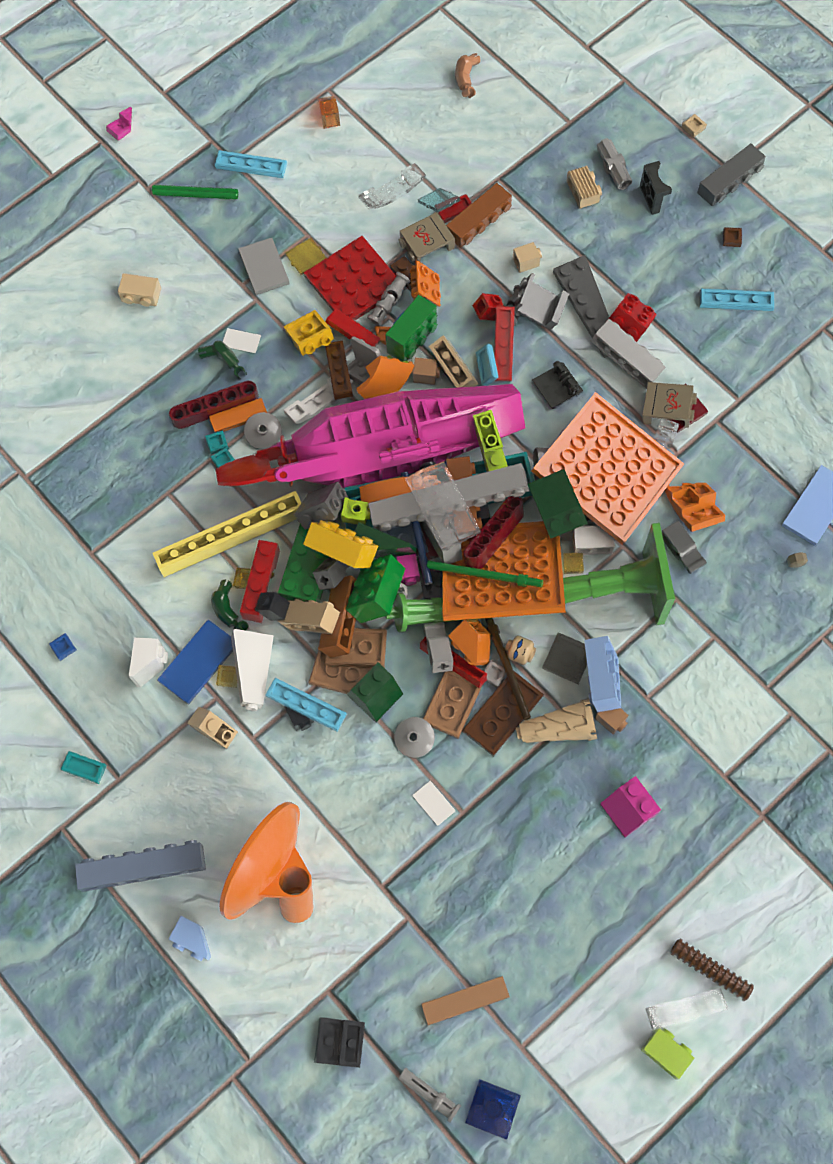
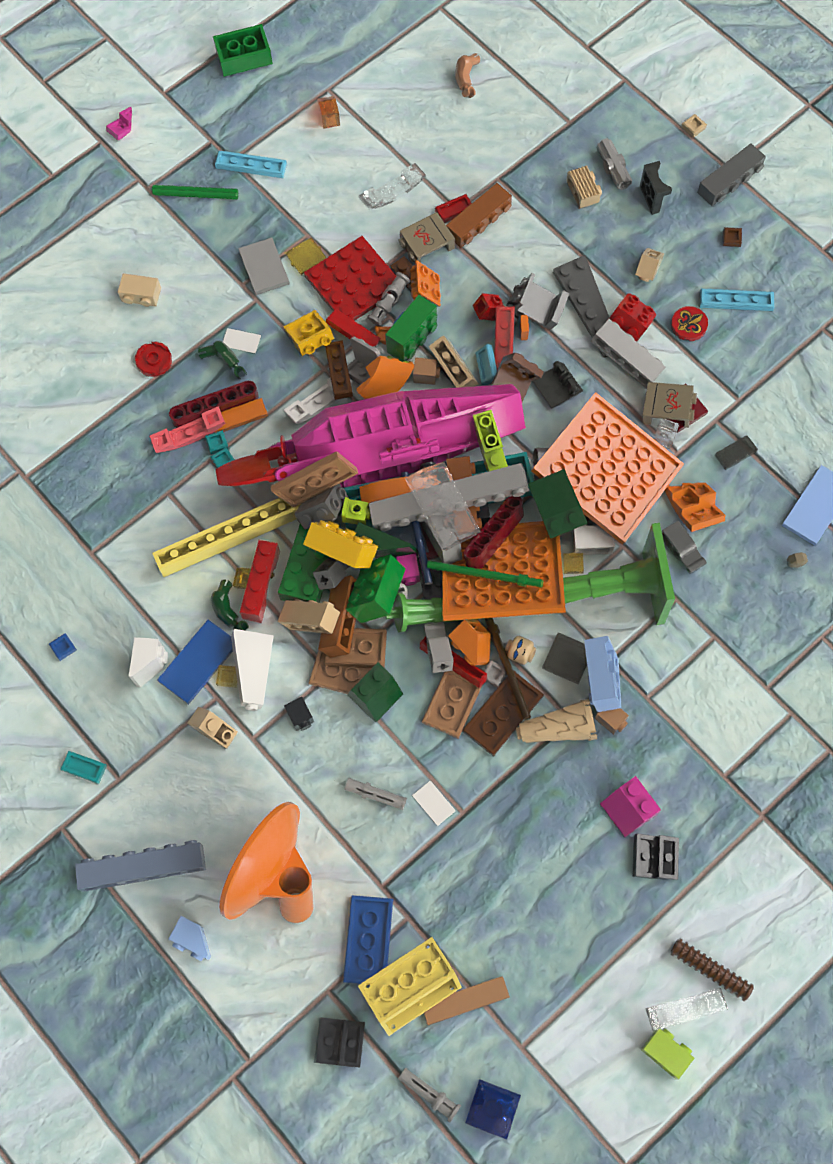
light grey dish [244,412,282,449] -> none
black brick [255,592,290,621] -> none
medium azure tile [266,678,347,732] -> none
light grey dish [394,717,435,758] -> none
clear light blue piece [418,188,460,212] -> none
tan brick [513,242,542,273] -> none
none -> red tile [135,341,172,377]
none -> coral slope [150,407,225,453]
none -> green brick [213,24,273,77]
none -> medium nougat tile [270,451,358,507]
none -> blue tile [343,895,393,984]
none -> light grey pin [345,778,407,810]
none -> light yellow hose [358,937,462,1036]
none -> reddish brown bracket [491,353,544,402]
none -> orange tile [520,315,529,340]
none -> slope [632,834,679,880]
none -> tan slope [635,248,664,282]
none -> red tile [671,306,708,341]
none -> clear smoke tile [715,435,758,470]

